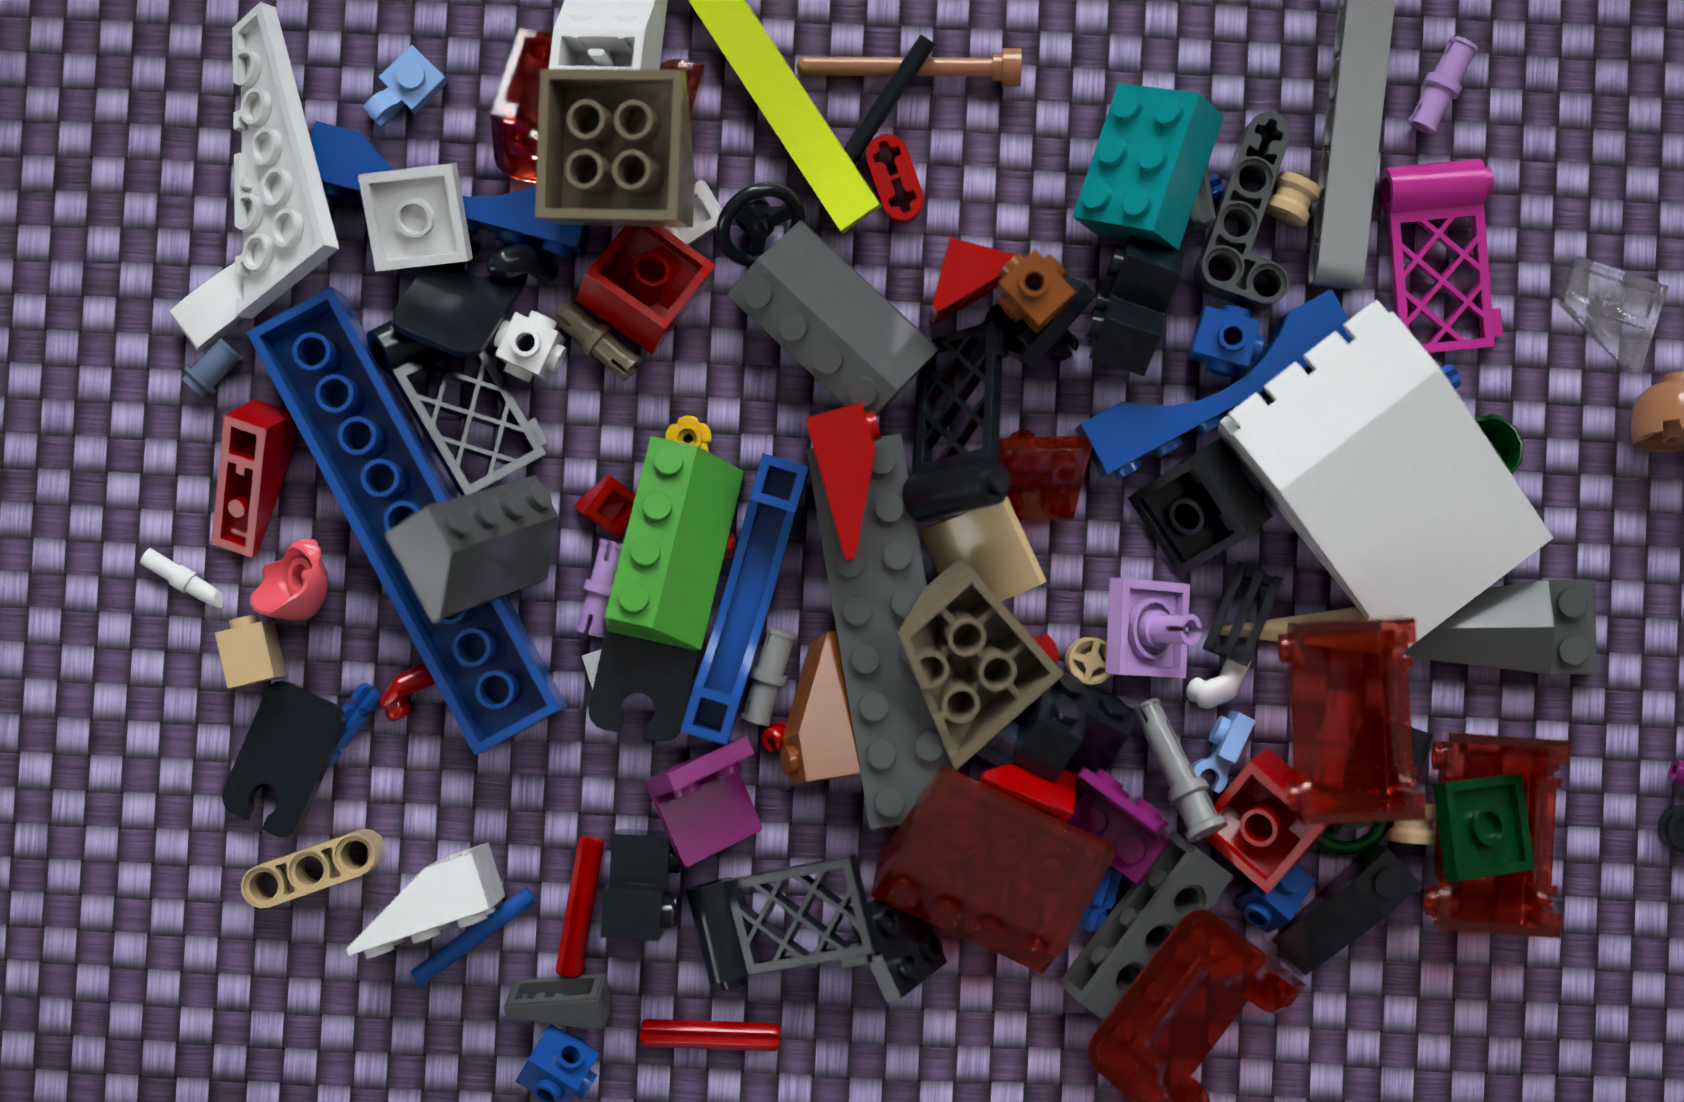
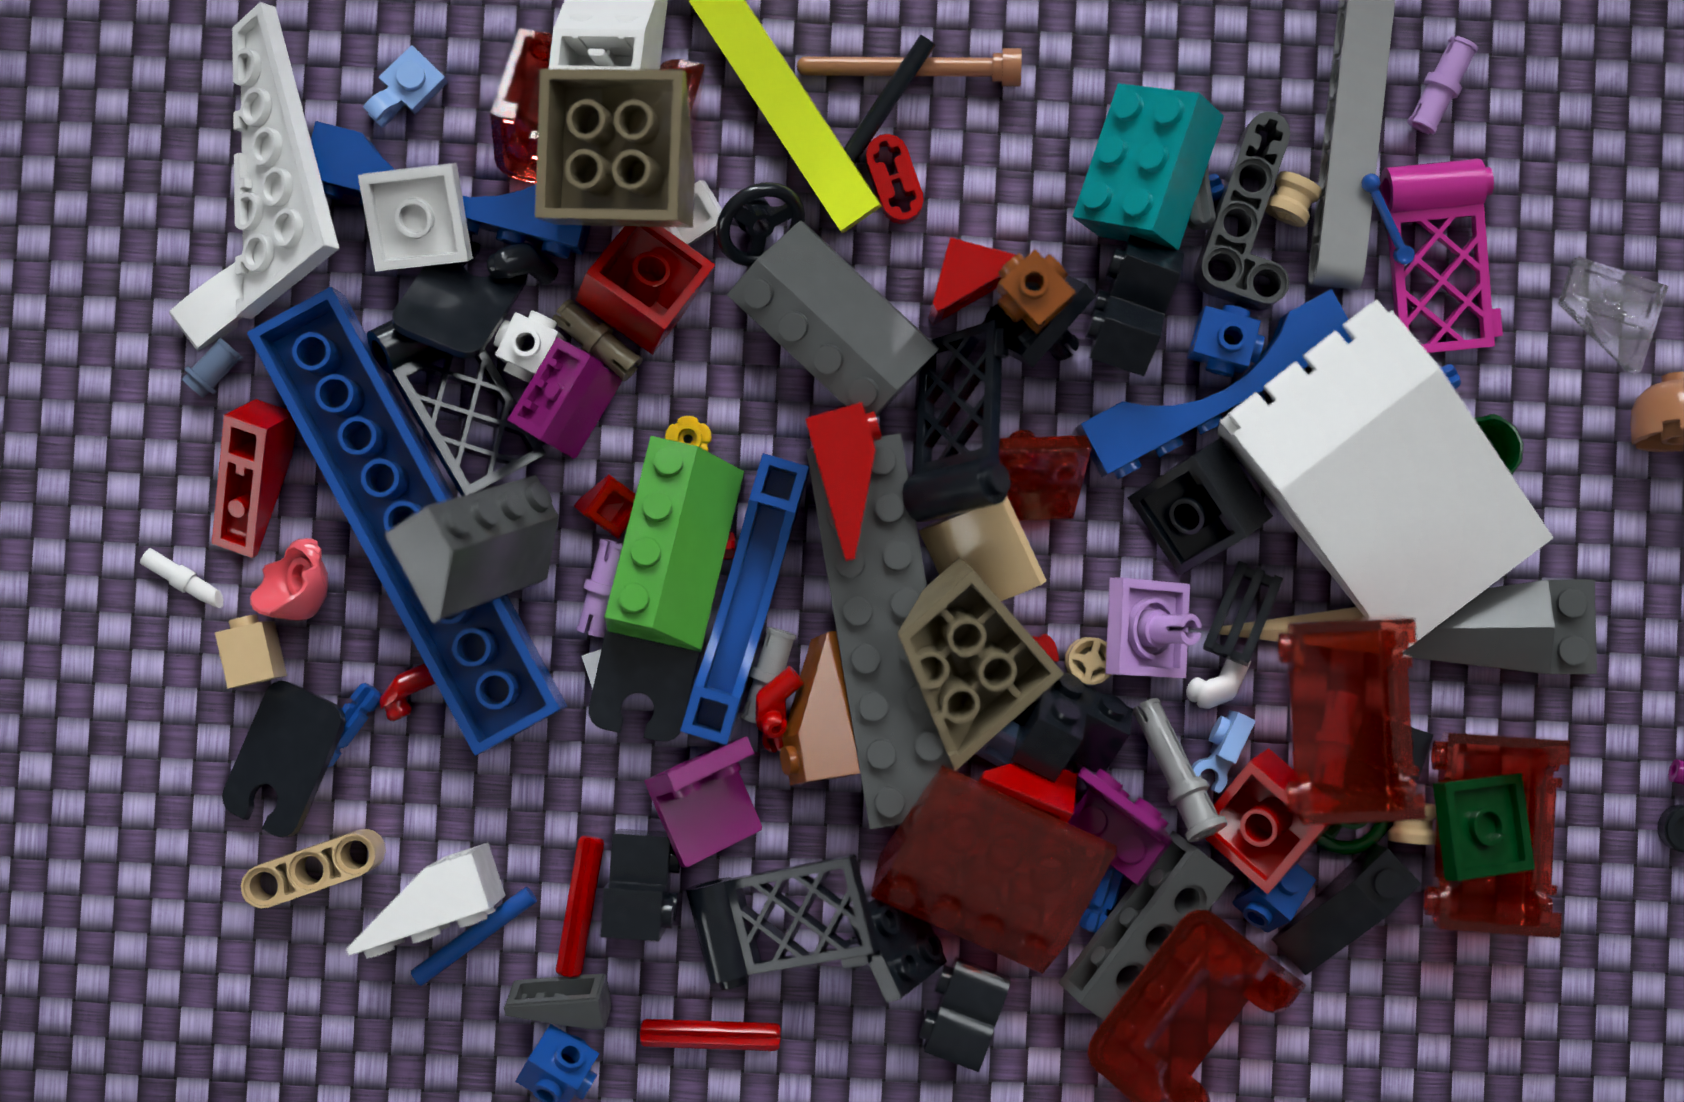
none -> magenta bracket [507,337,622,458]
none -> red arm [755,666,804,739]
none -> black brick [918,956,1011,1072]
none -> blue hinge [1361,173,1415,264]

